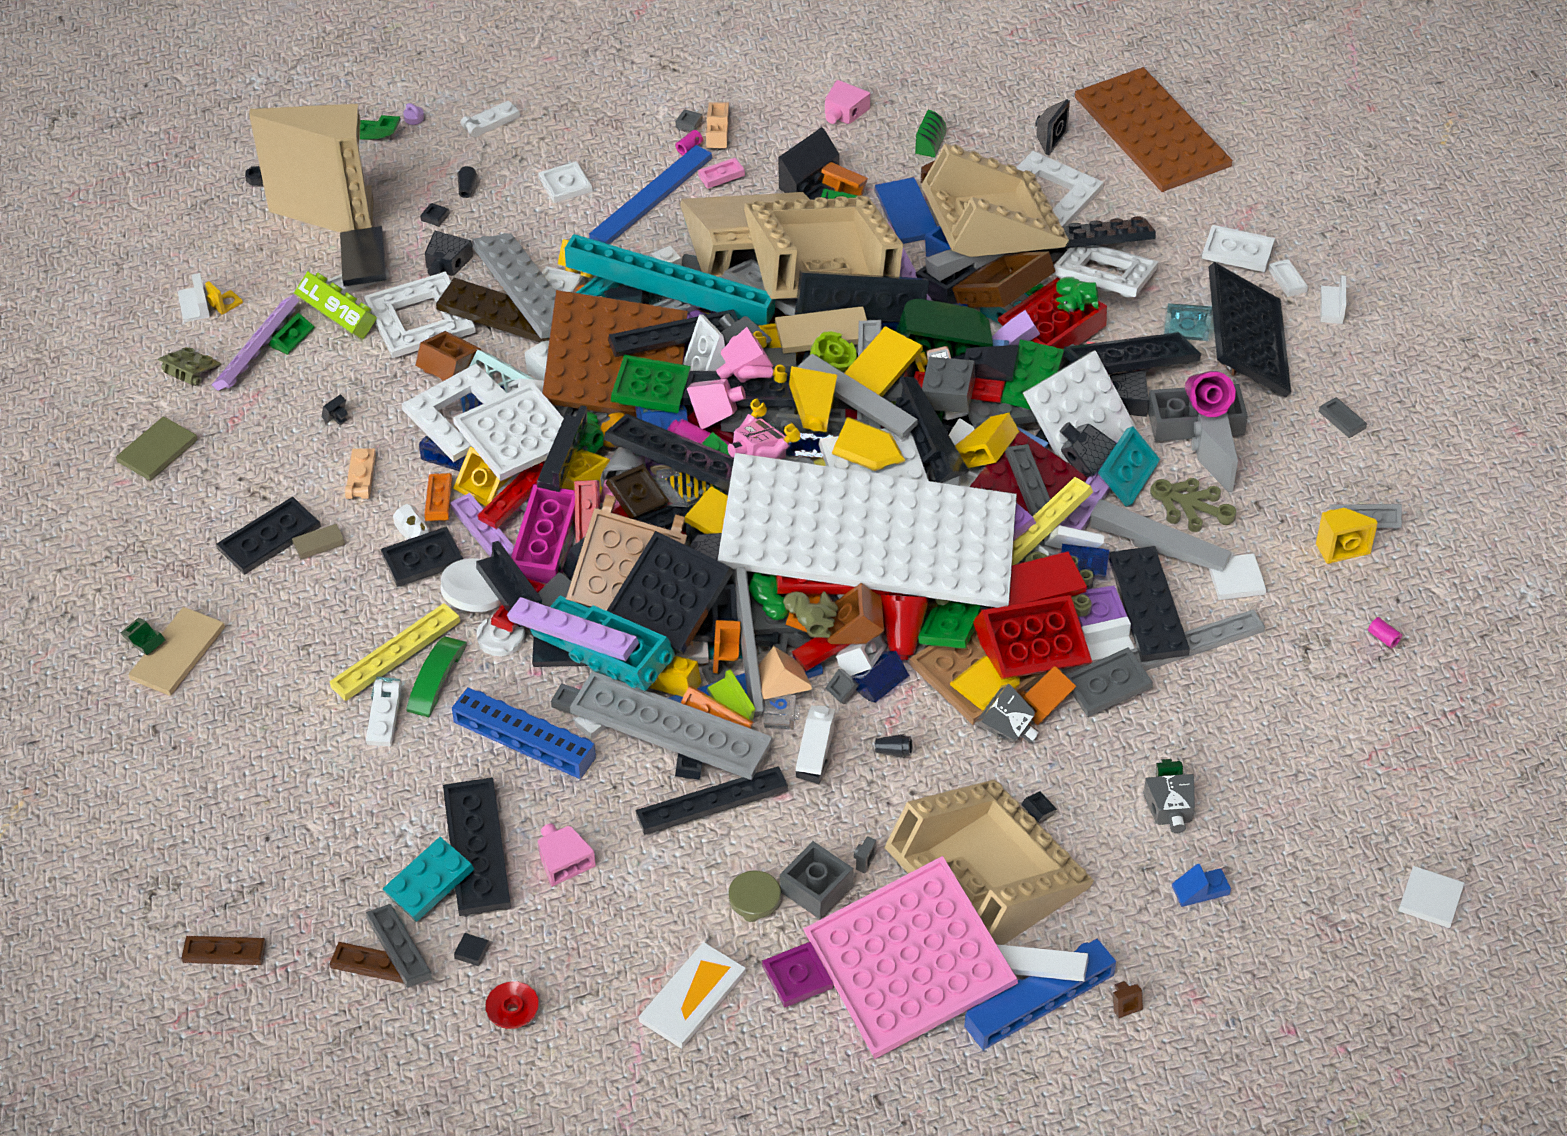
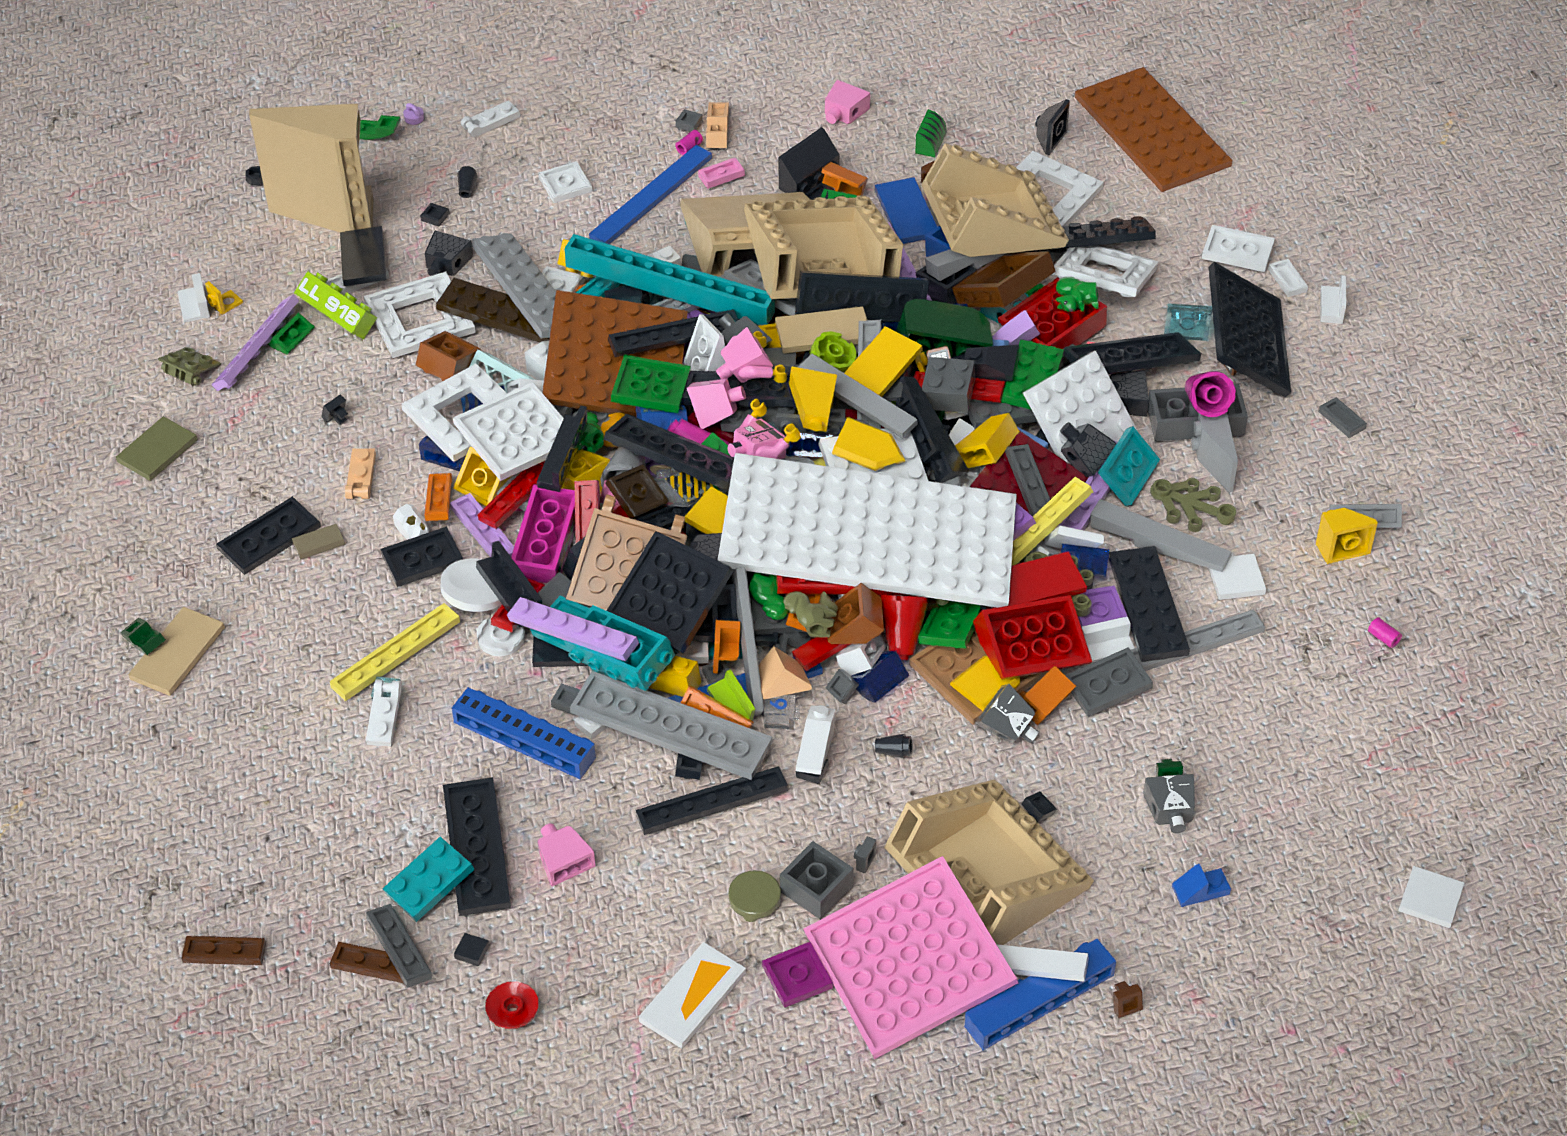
green slope [406,636,467,718] -> none

